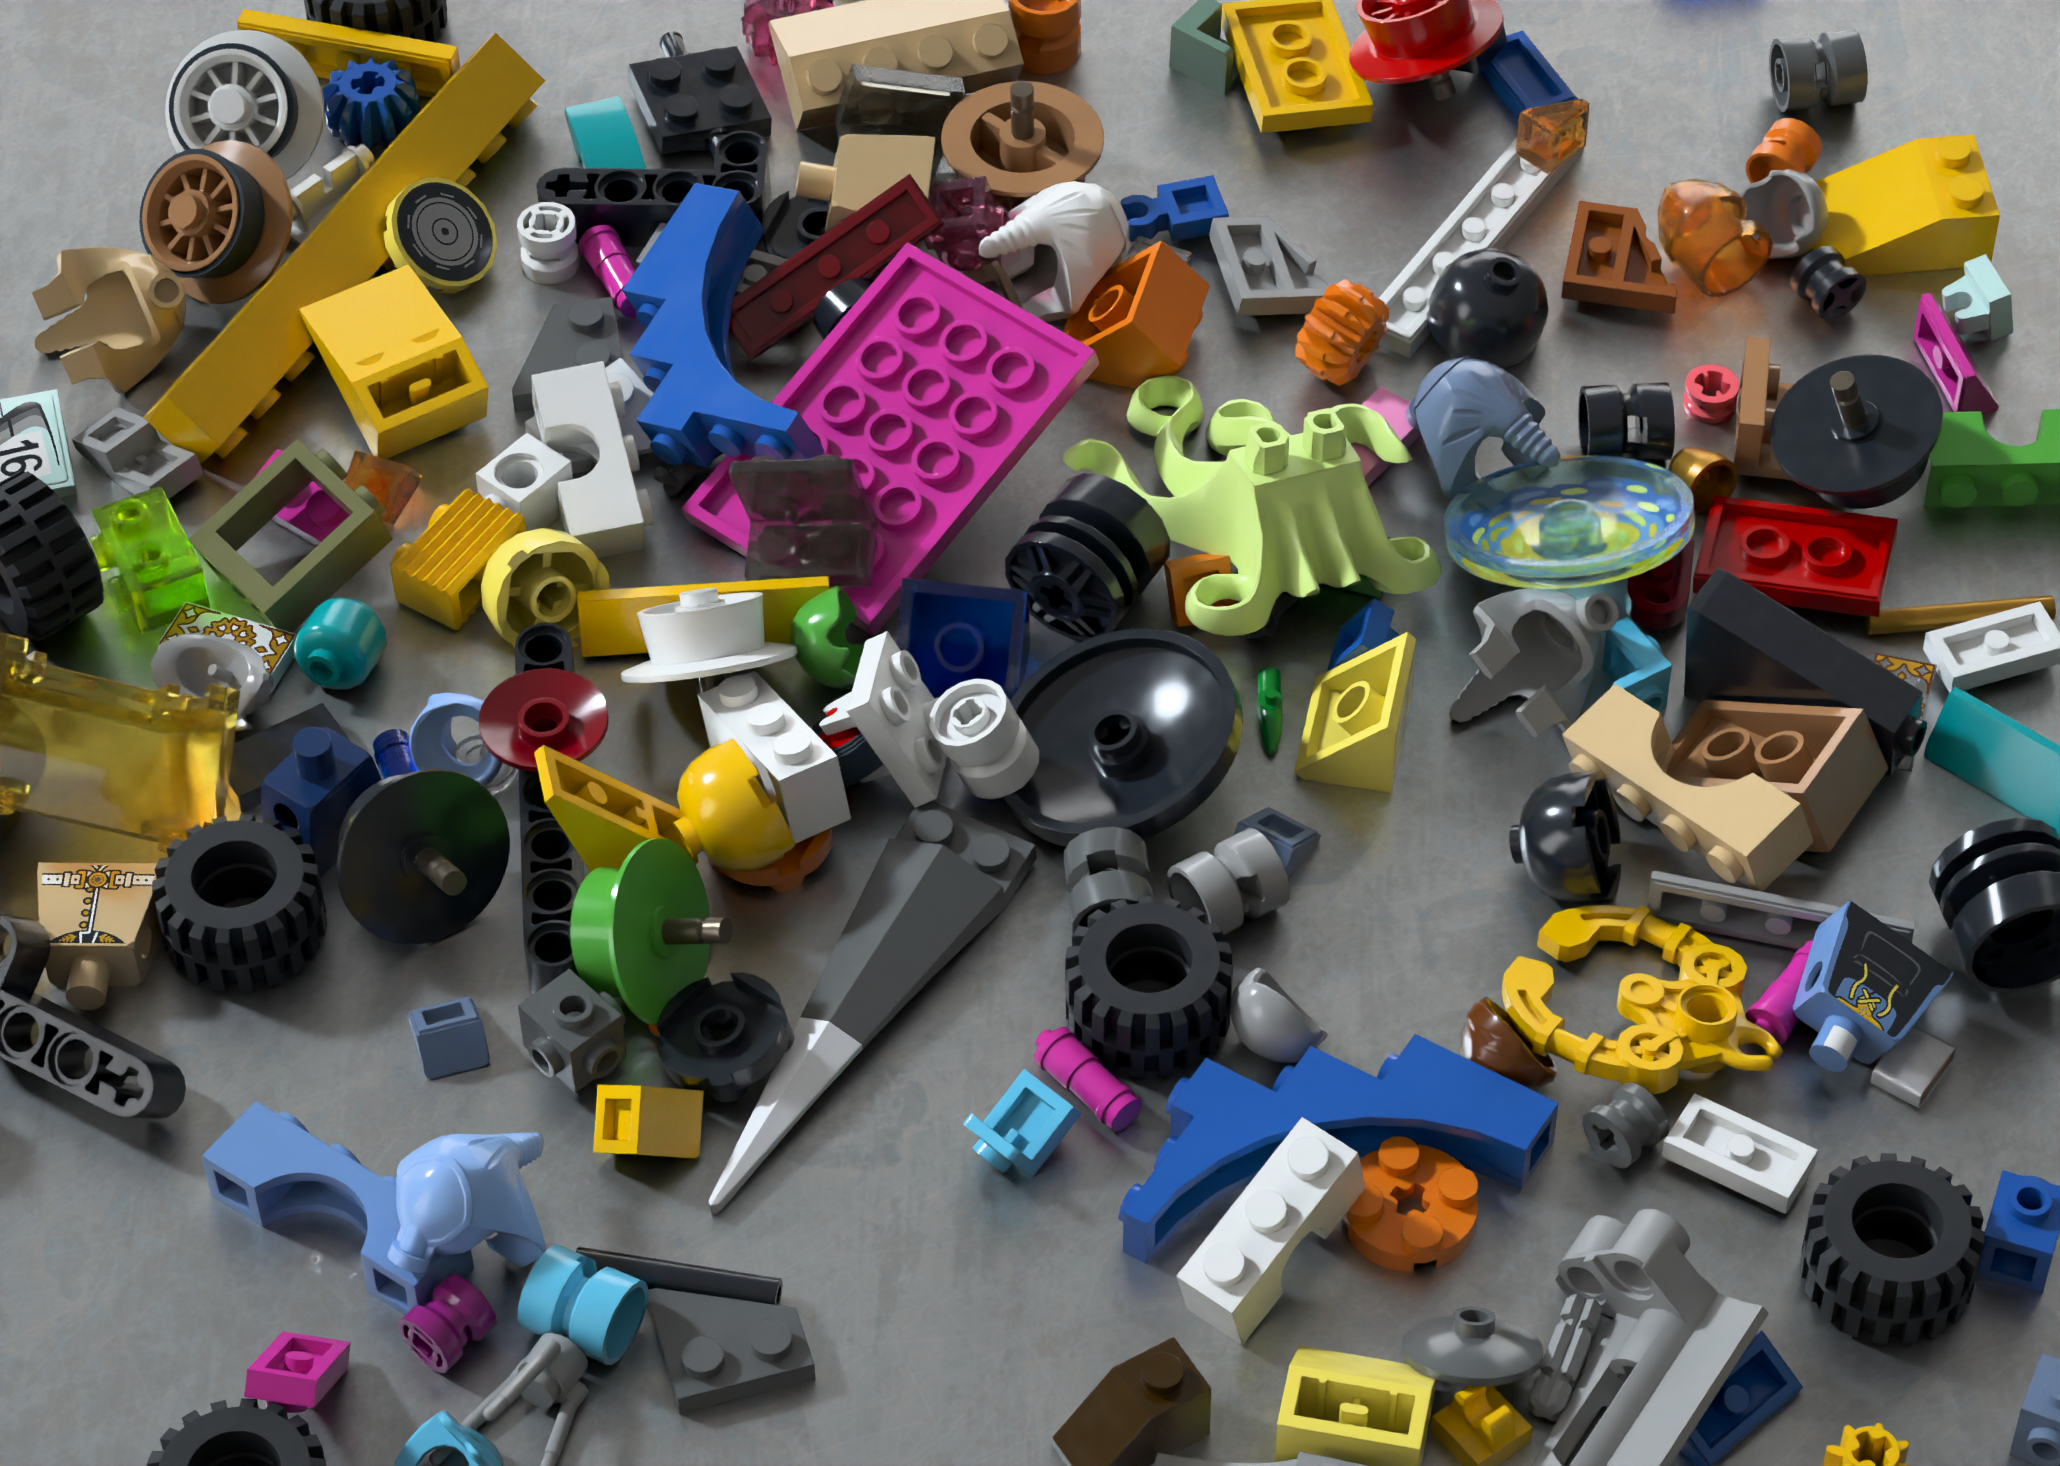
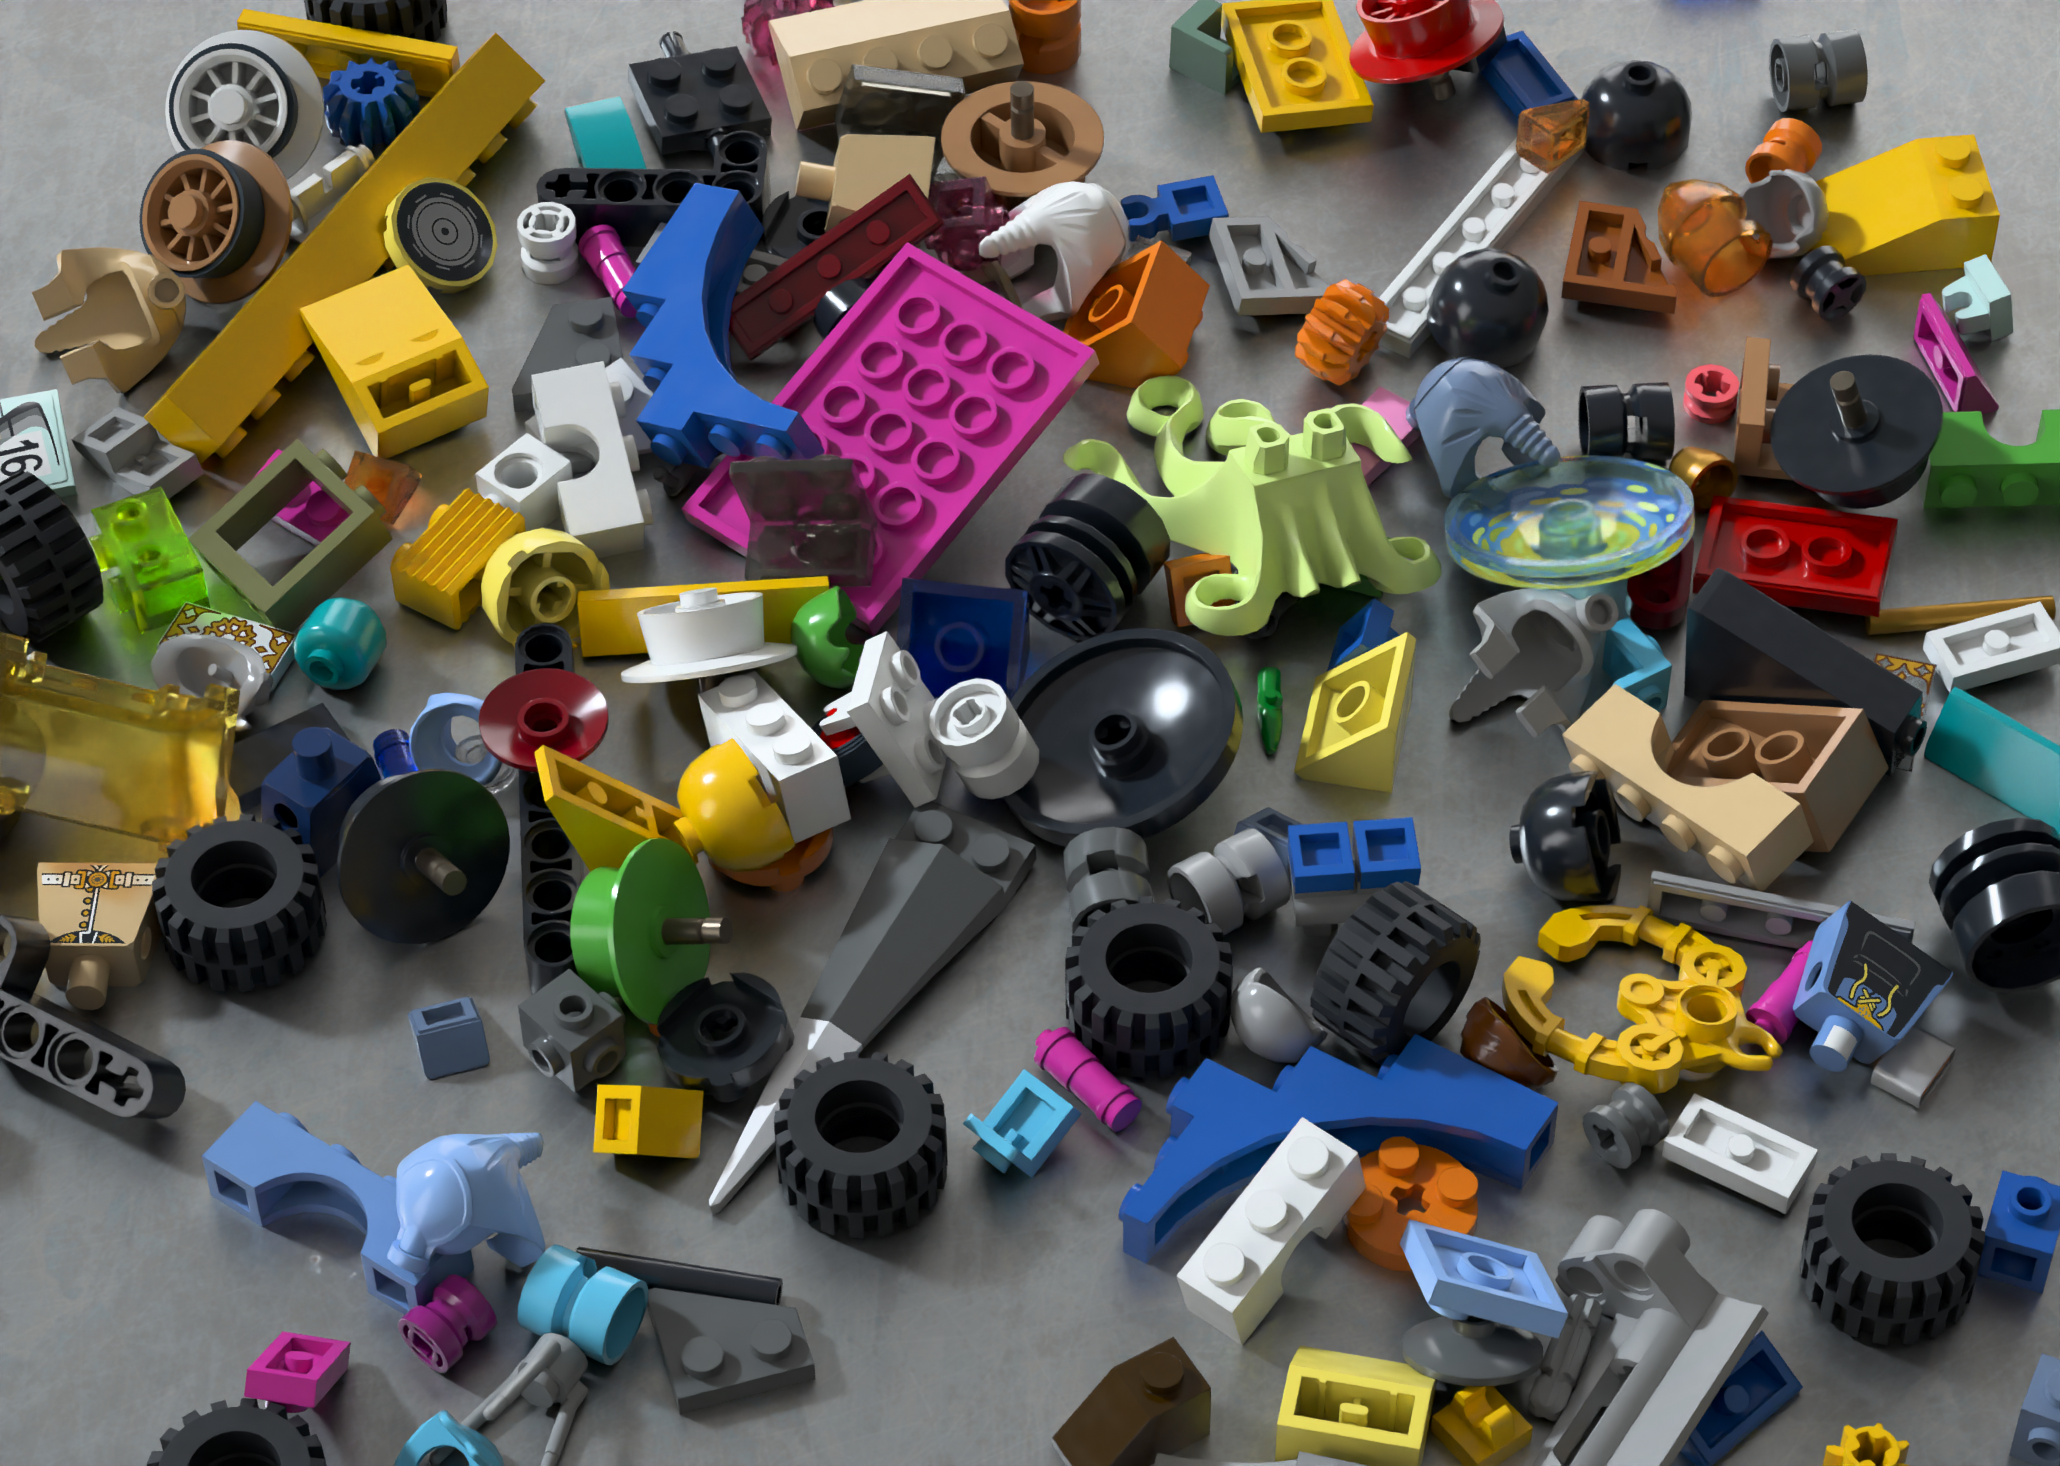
none -> black tyre [774,1051,948,1239]
none -> blue hips [1288,817,1421,937]
none -> black tyre [1310,881,1481,1065]
none -> light blue plate [1400,1219,1568,1338]
none -> black cylinder [1577,60,1692,171]

